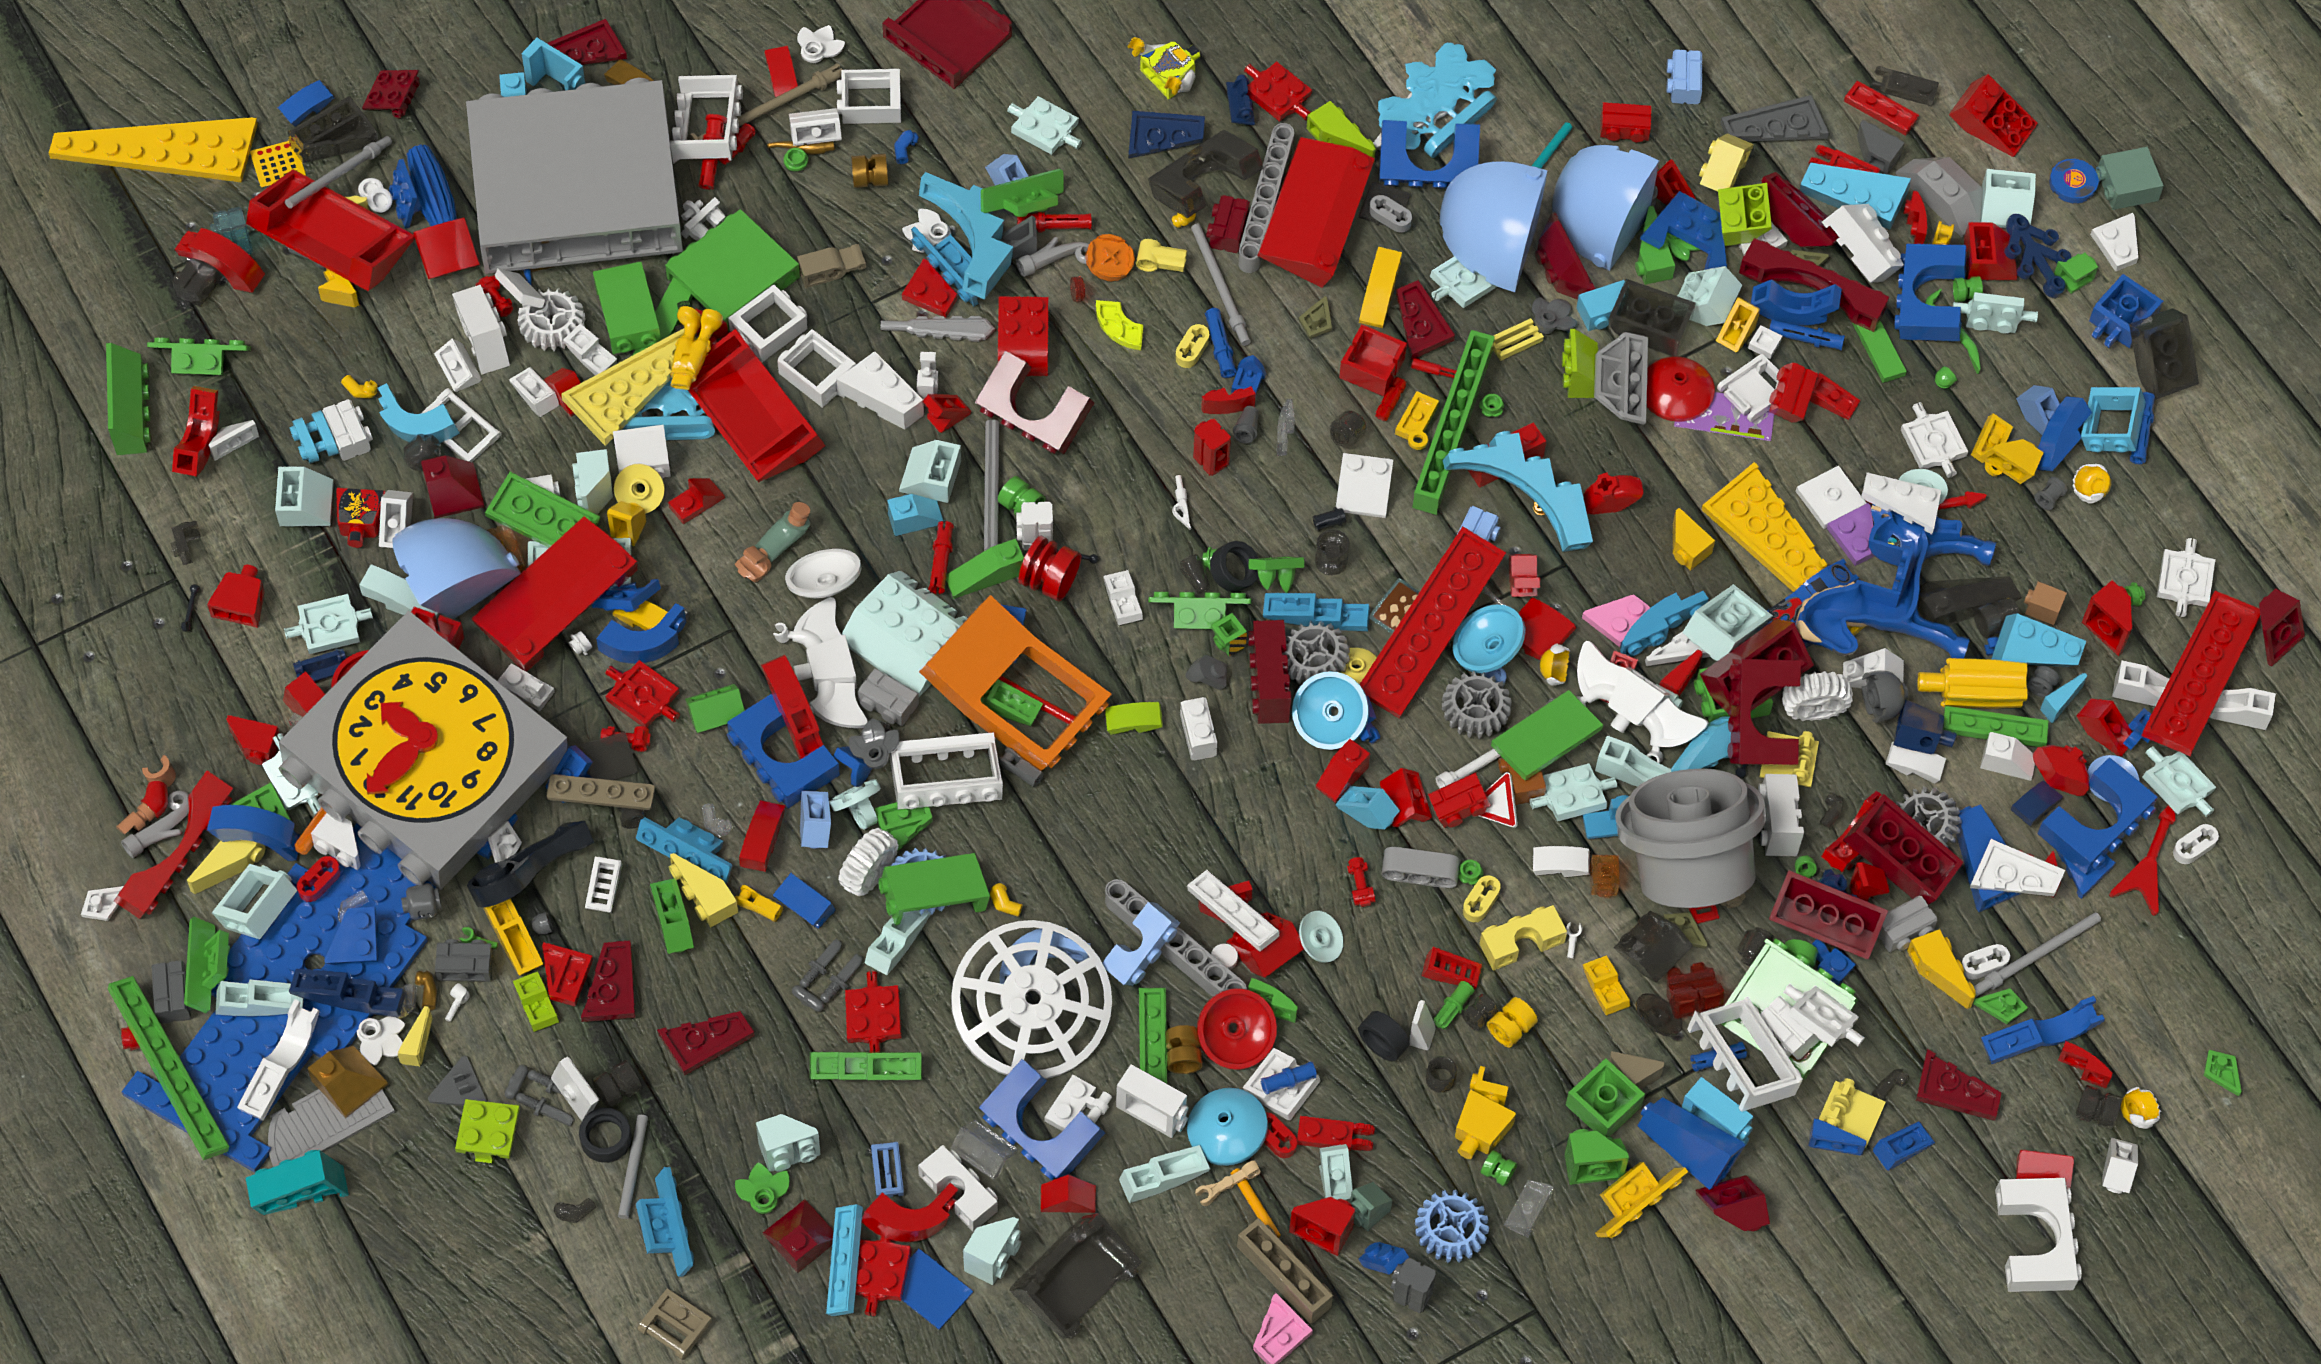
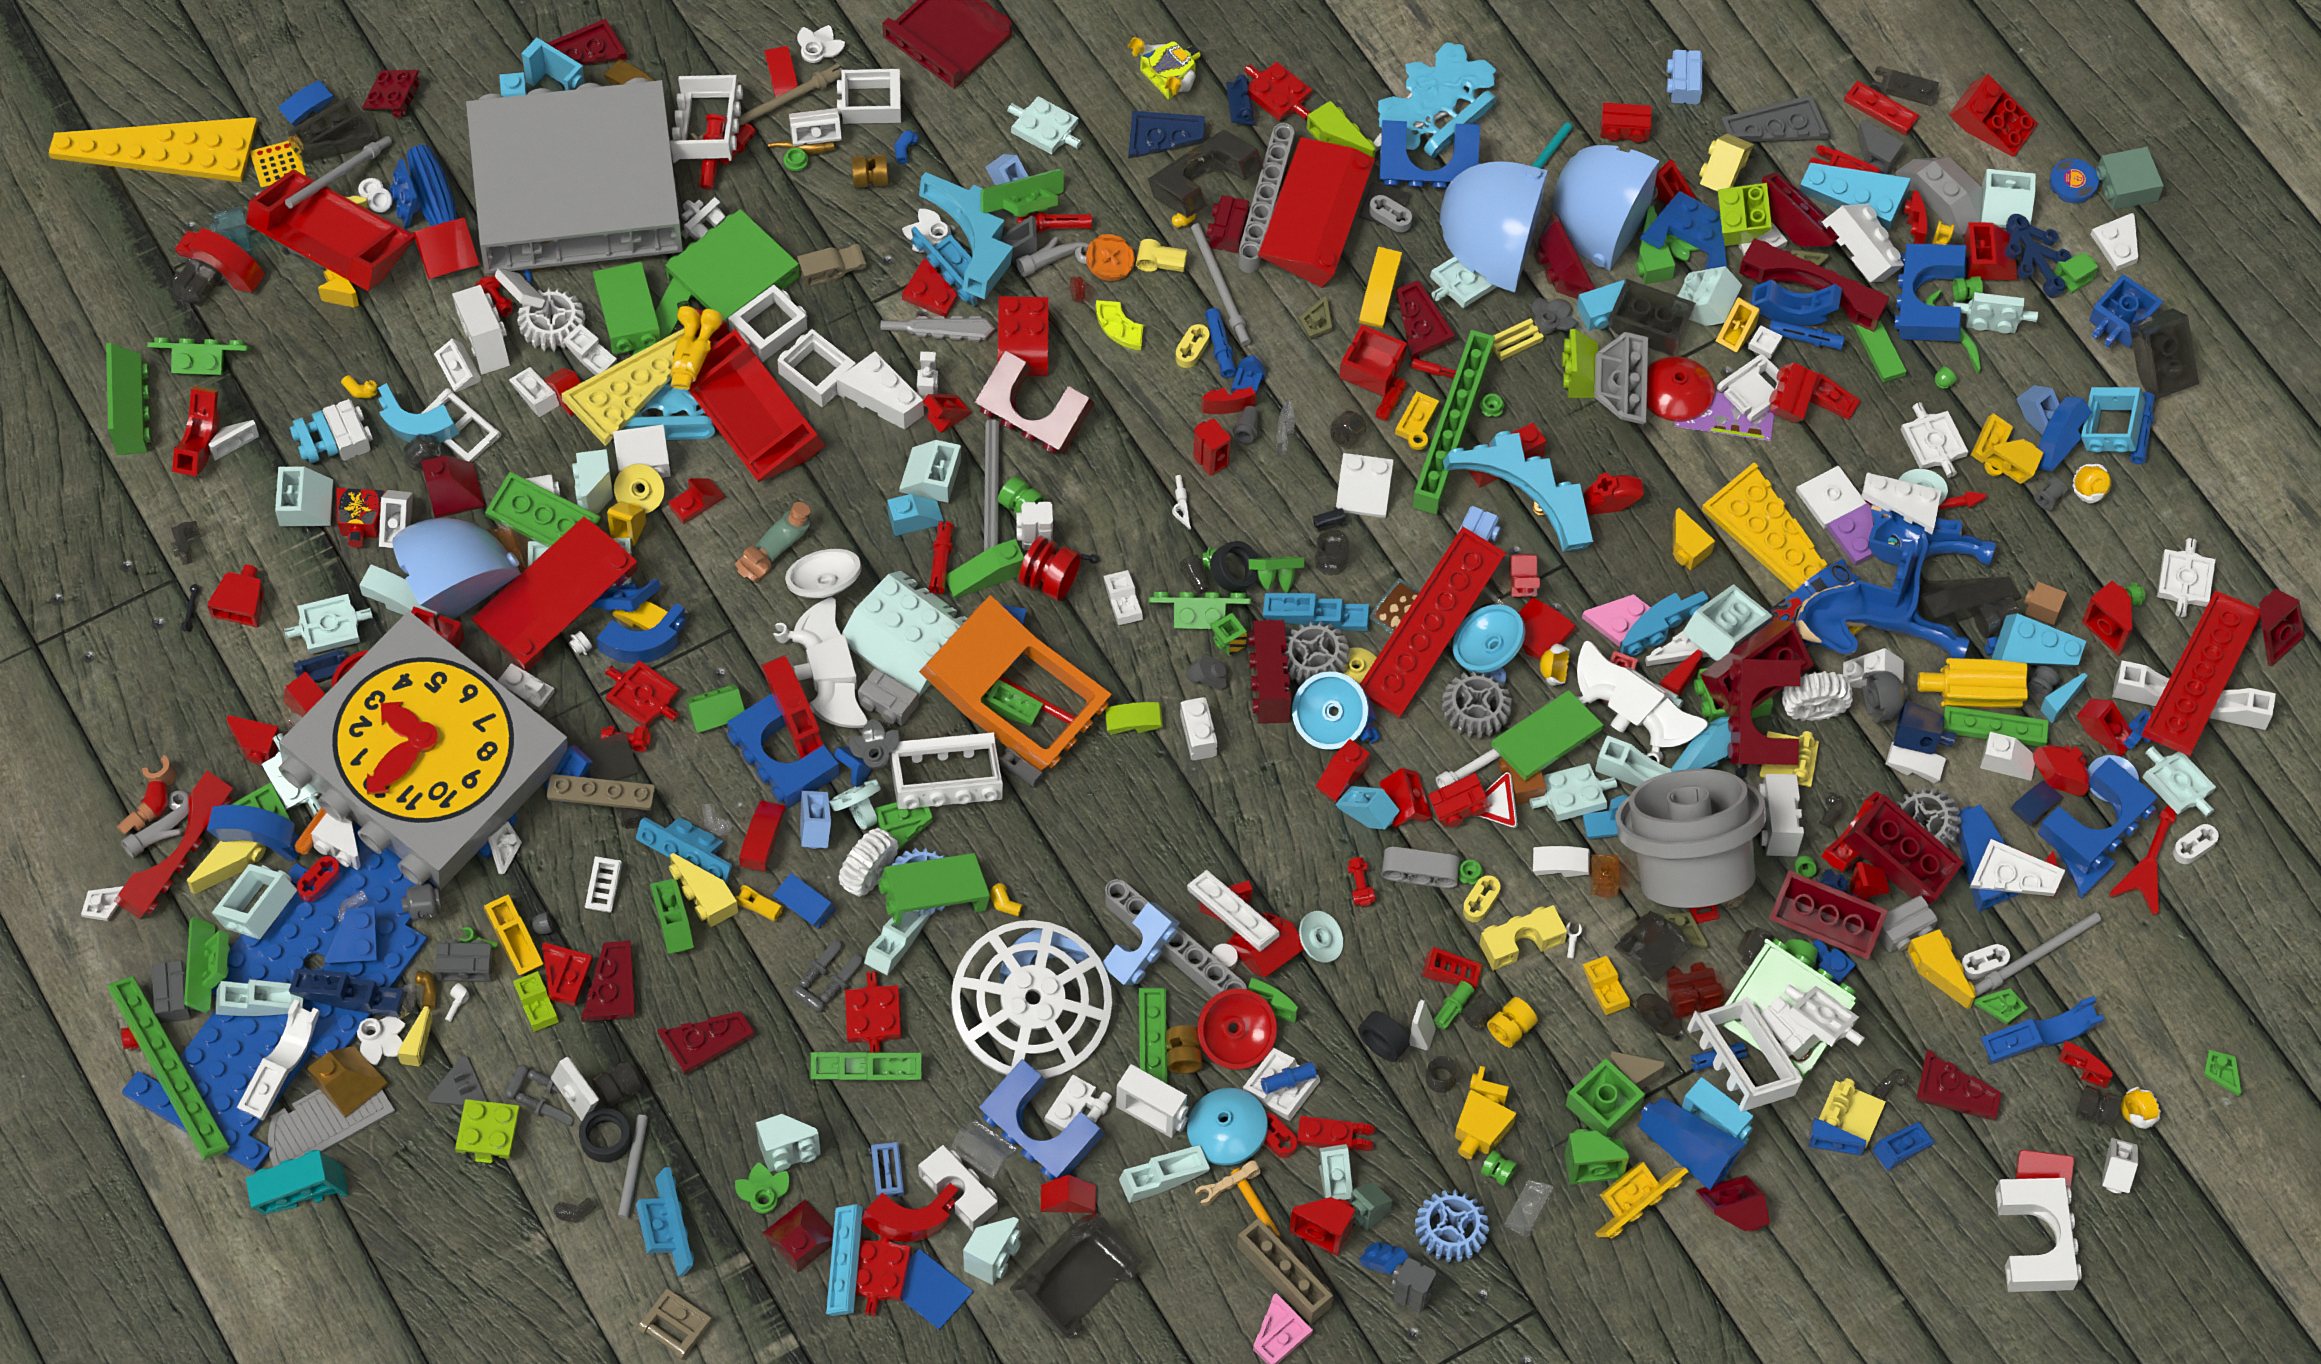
black animal [467,821,594,908] -> none

